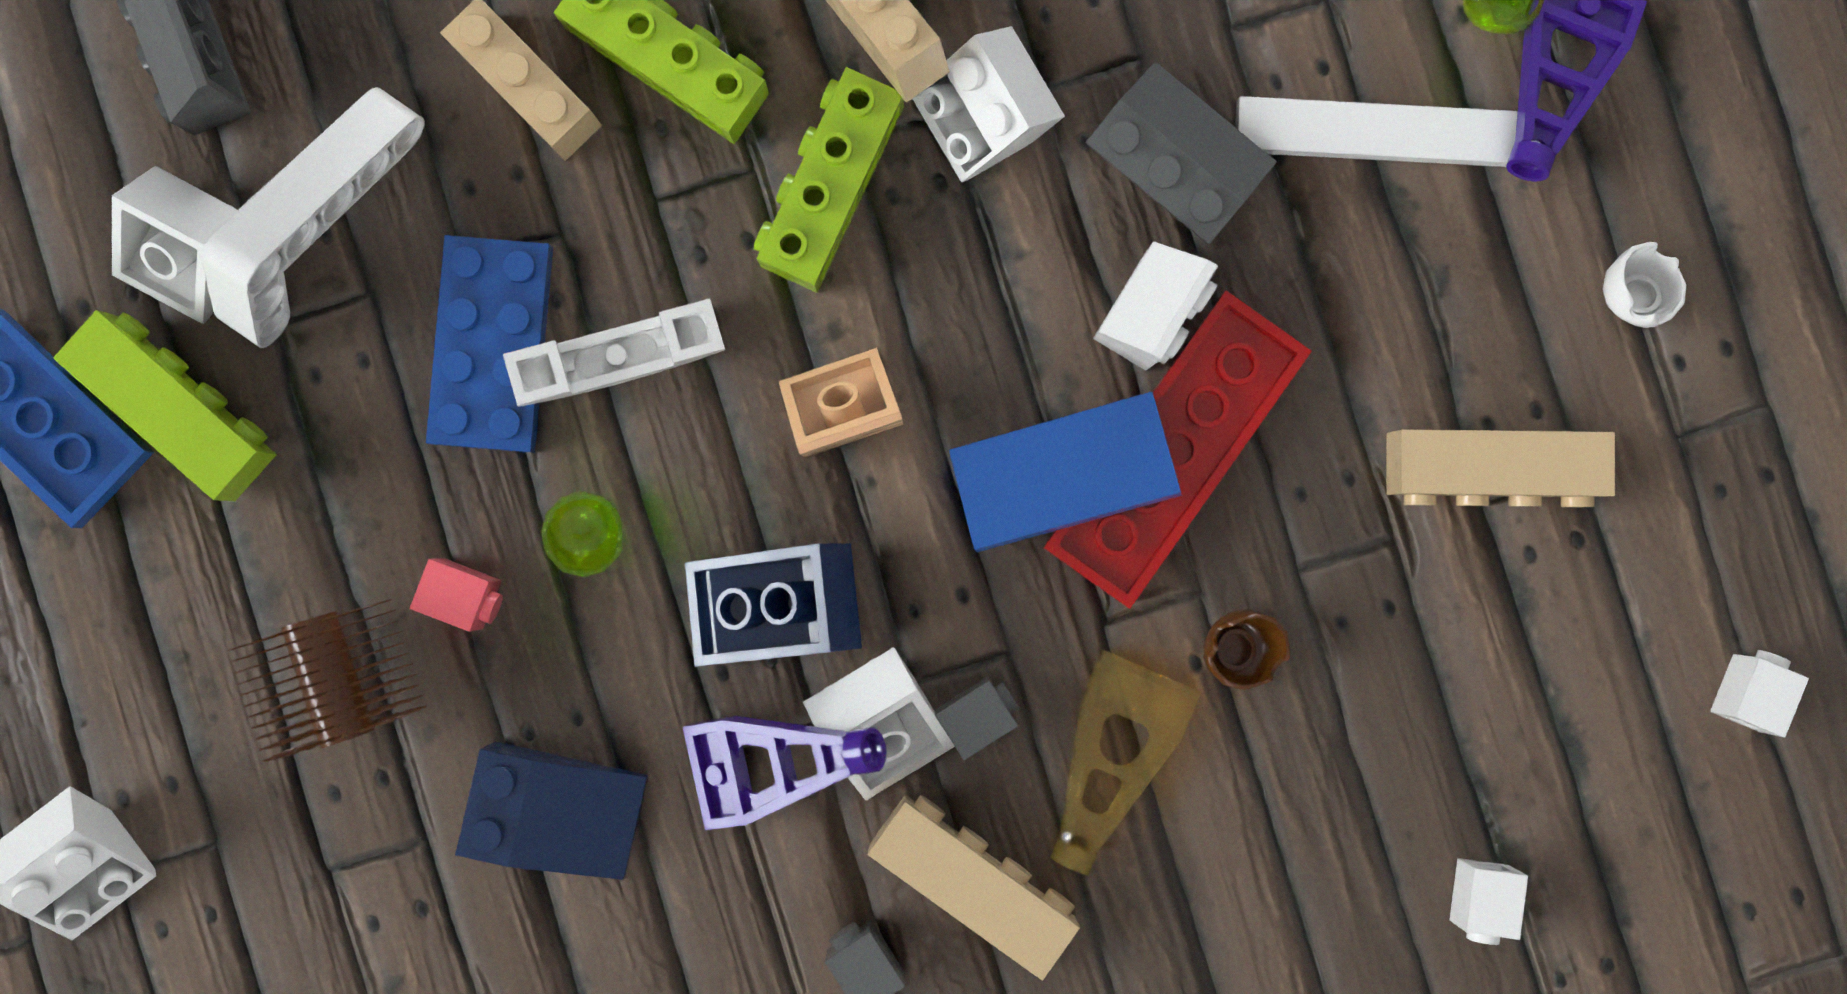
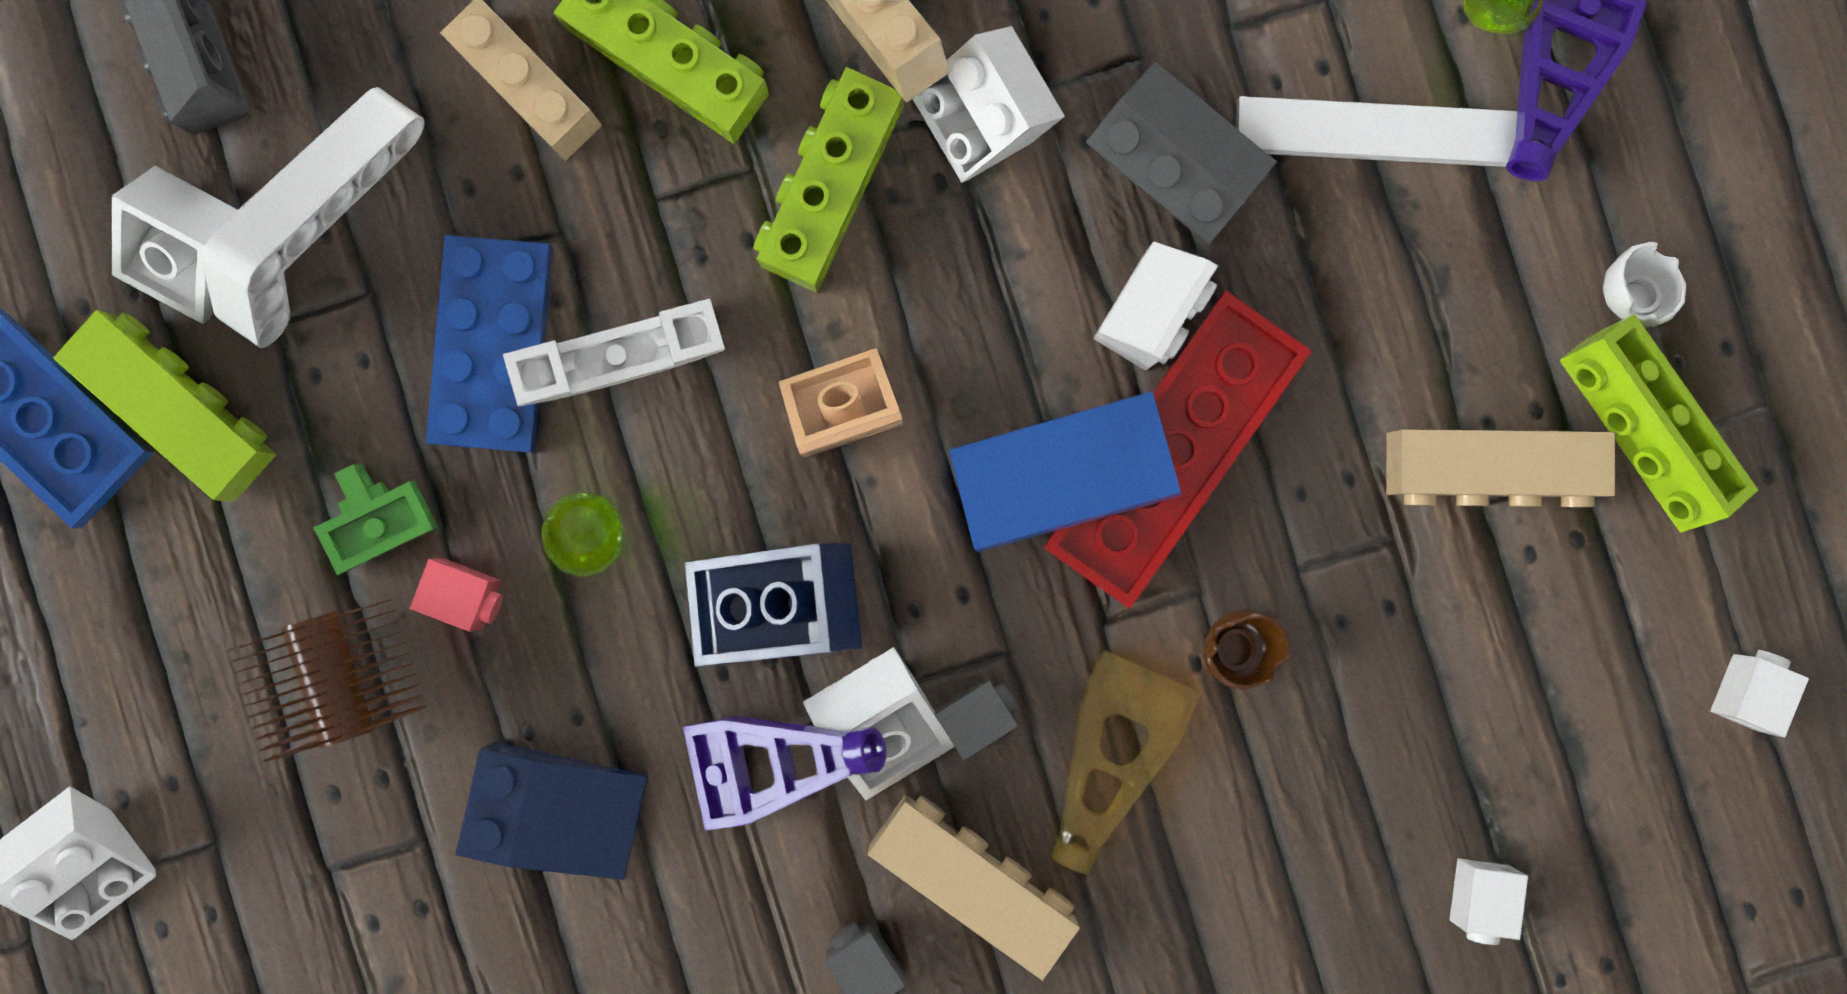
none -> bright green hinge [314,464,438,575]
none -> lime brick [1559,314,1758,533]

